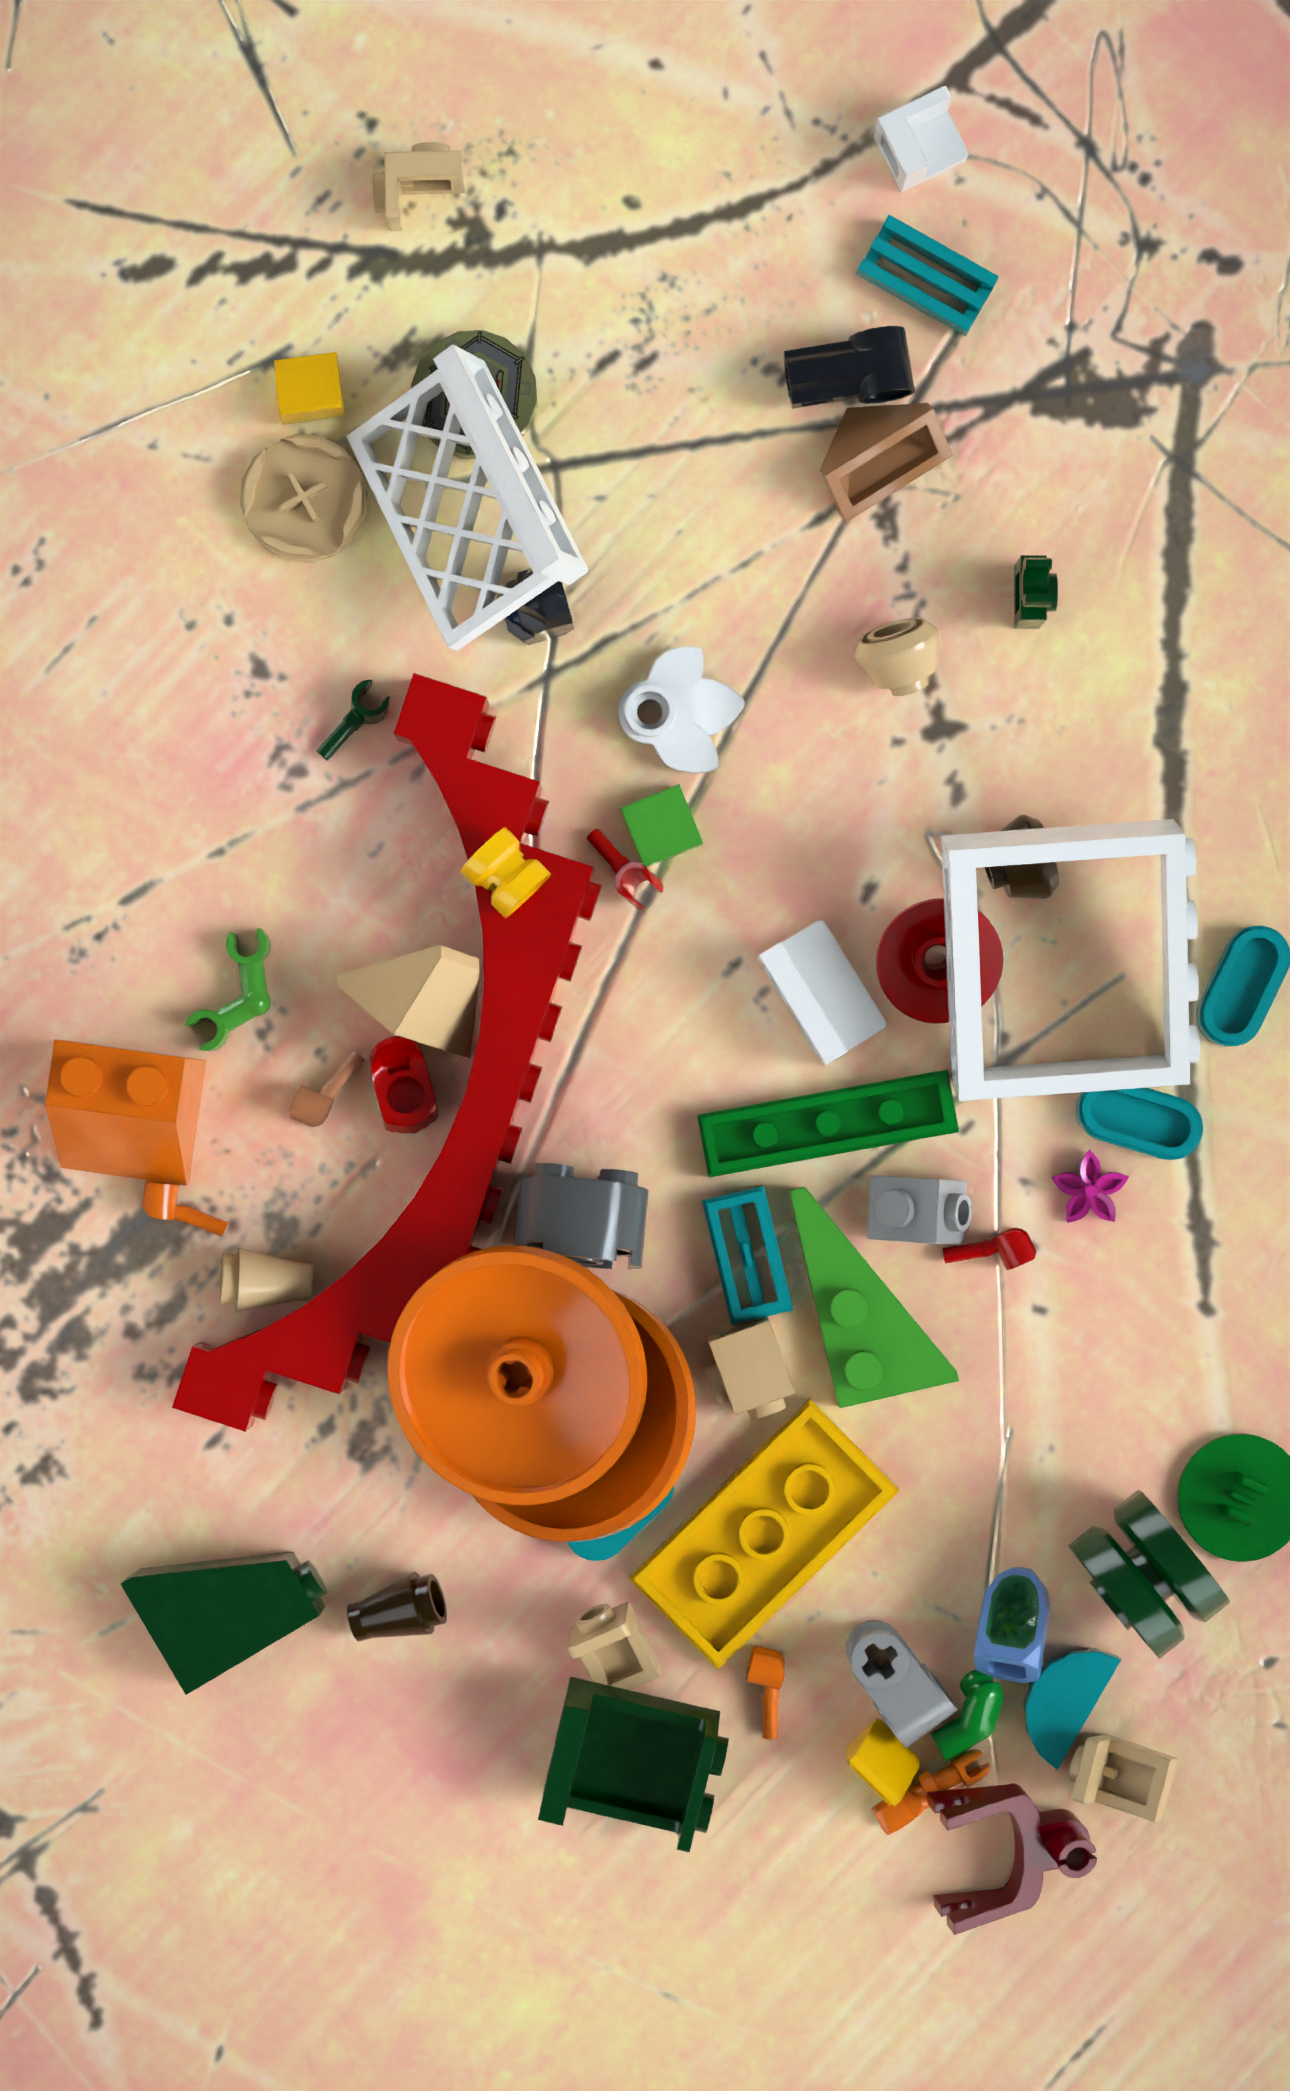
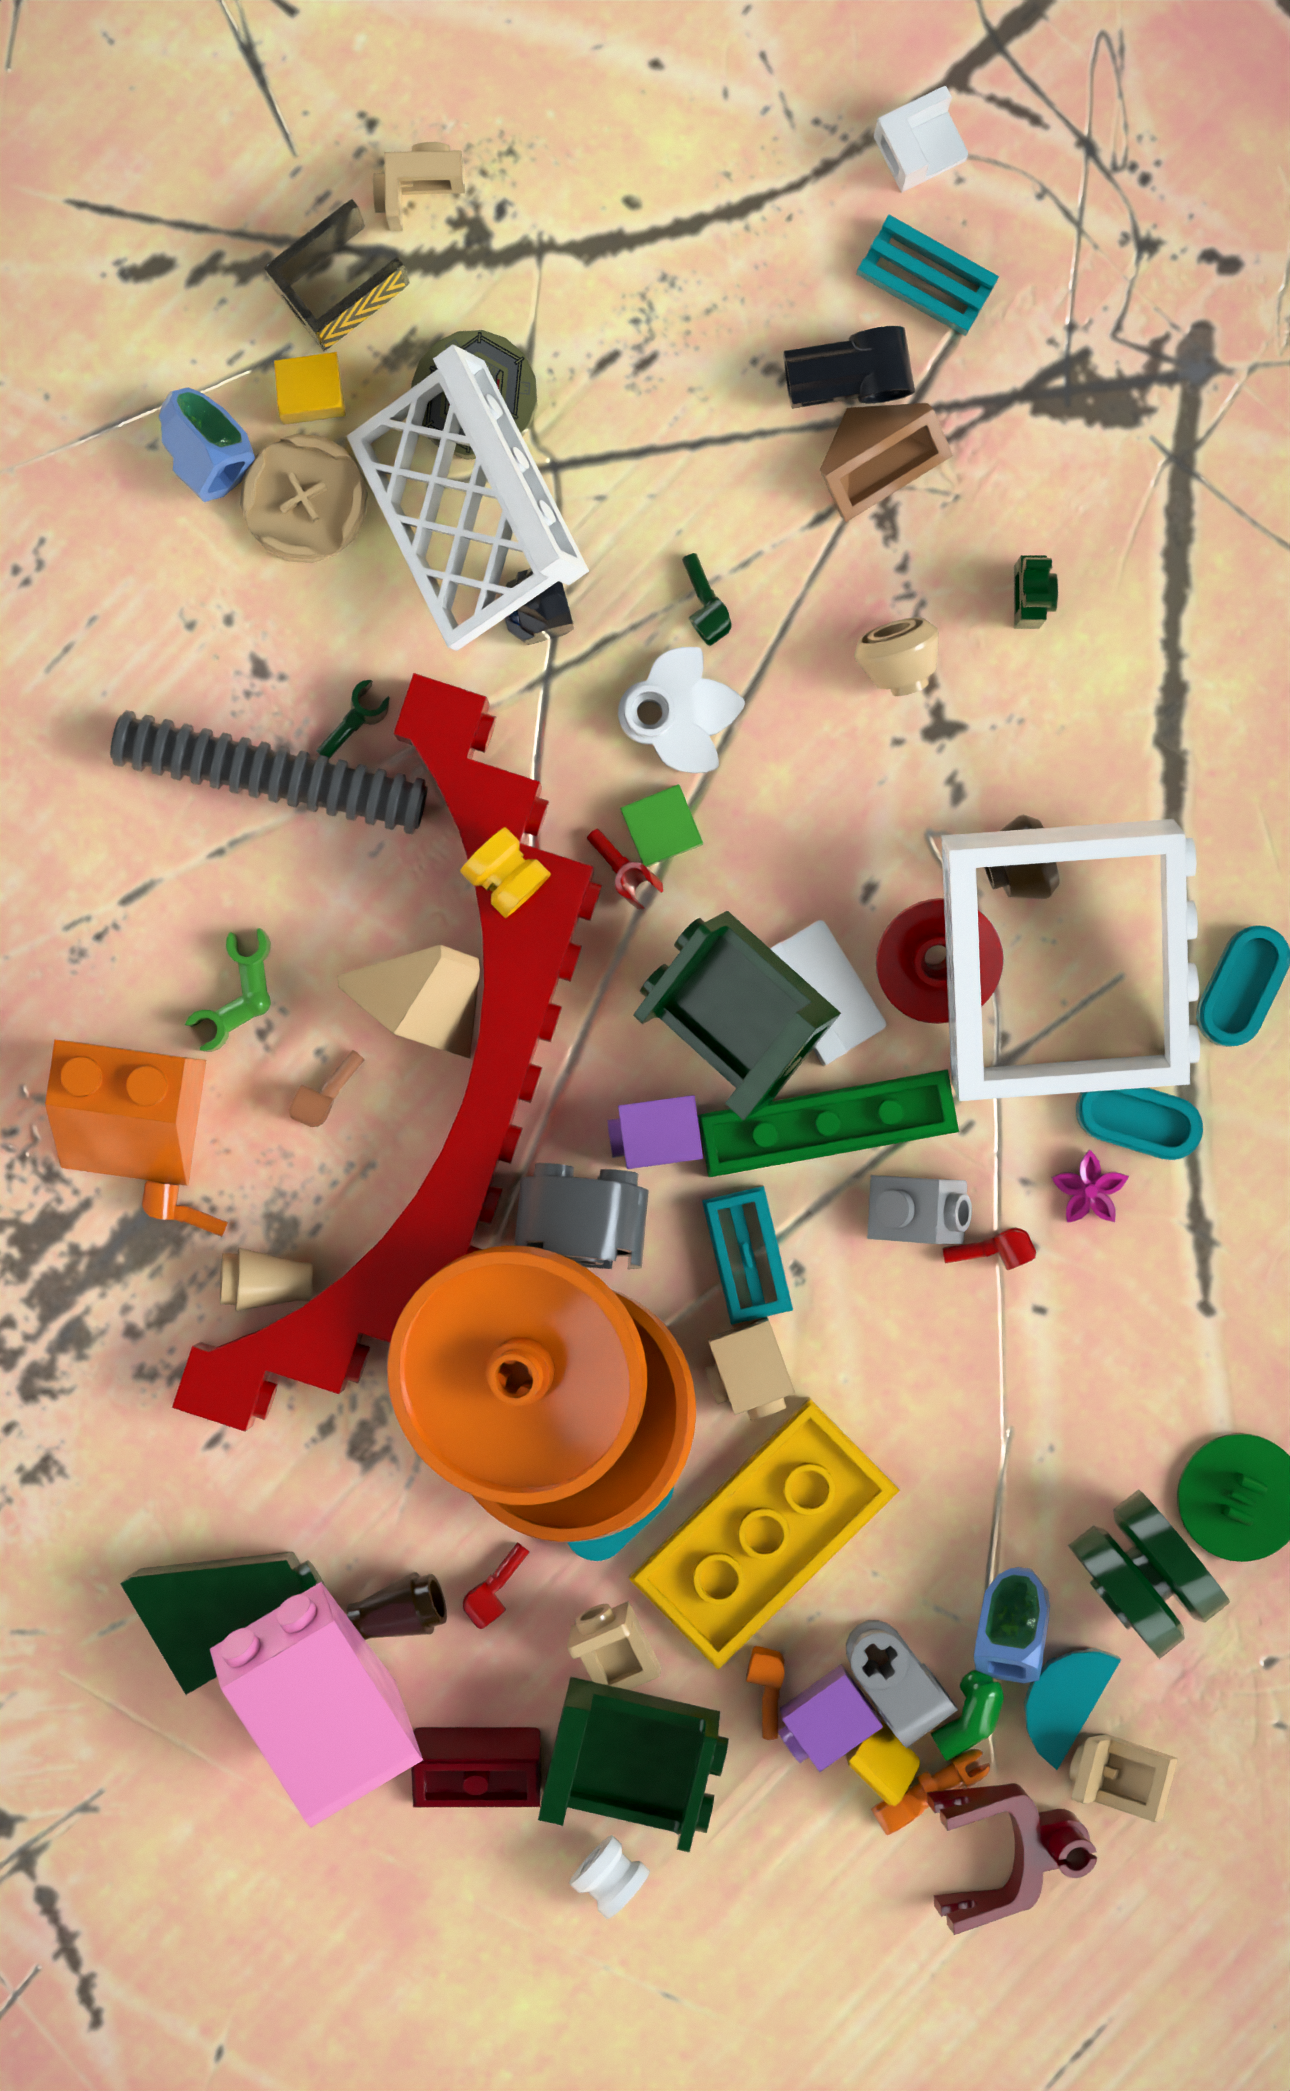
red hair [369,1036,439,1134] -> none
bright green wing [788,1187,959,1409] -> none
none -> dark grey piece [110,710,428,834]
none -> medium blue rock [159,387,255,502]
none -> bright pink slope [210,1582,423,1828]
none -> clear smoke piece [264,199,410,352]
none -> dark red slope [411,1727,541,1808]
none -> red hand [463,1542,530,1629]
none -> white wheel [569,1835,650,1919]
none -> medium lavender brick [607,1095,703,1169]
none -> panel [633,911,841,1120]
none -> dark green hand [682,553,732,646]
none -> medium lavender brick [778,1664,883,1772]

